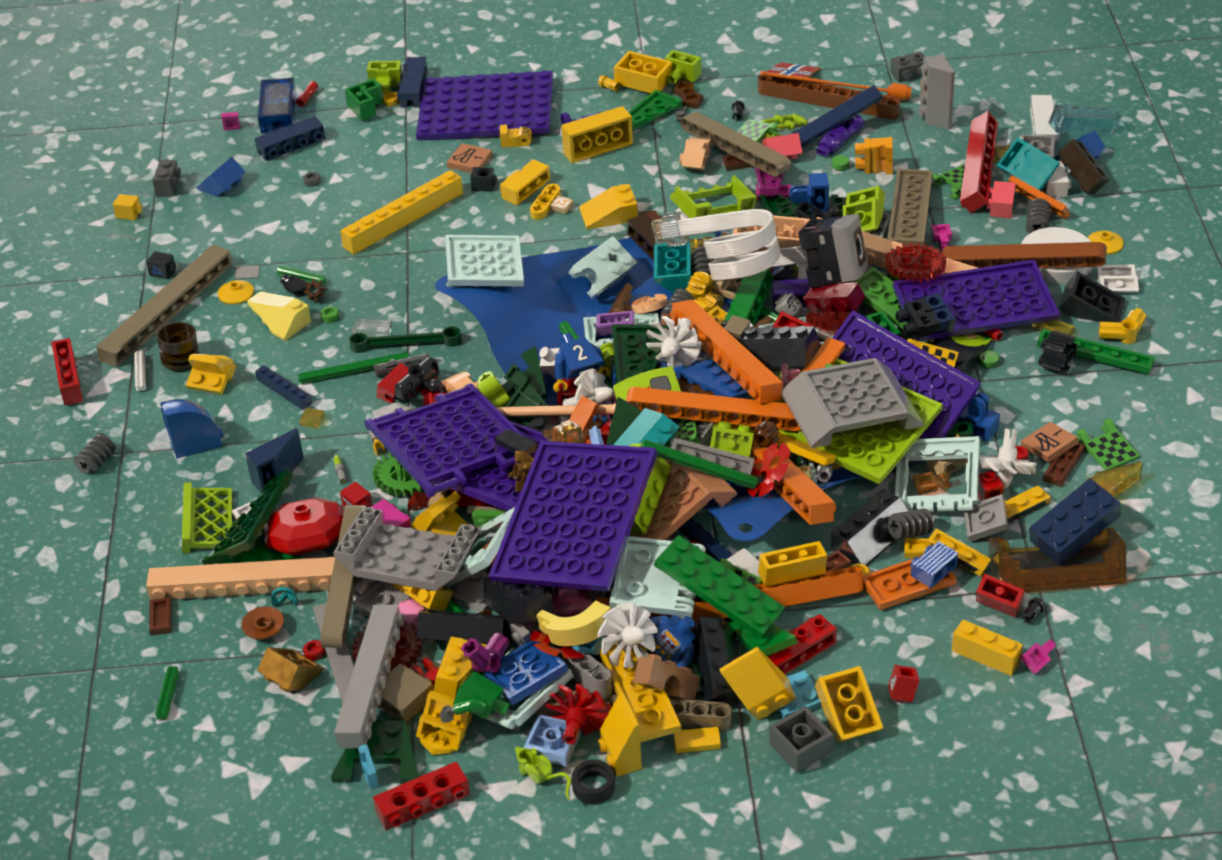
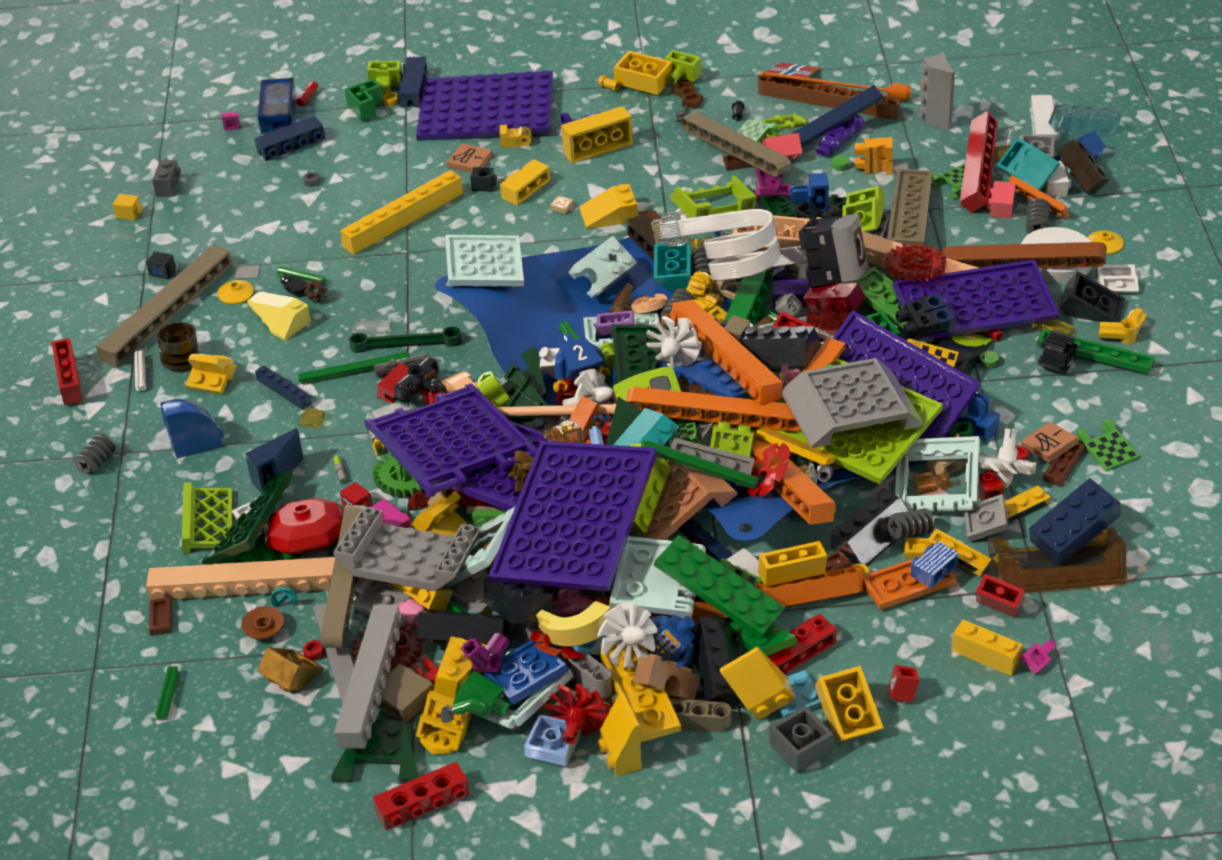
blue slope [196,157,245,196] -> none
bright green tile [321,307,340,323] -> none
medium azure tile [358,744,379,789] -> none
black tile [495,429,538,455] -> none
light grey wing [508,623,531,648] -> none
lime animal [515,747,571,800] -> none
yellow beam [530,184,561,220] -> none
black tyre [571,760,615,804] -> none
green wing [628,90,683,131] -> none
yellow tile [674,727,721,753] -> none
light nougat brick [680,137,712,171] -> none
reddish brown gear [754,421,779,447] -> none
dark grey brick [890,51,925,83] -> none
dark pink plate [931,224,952,251] -> none
black pin [1021,597,1045,624] -> none
clear yellow slope [1085,462,1143,498] -> none

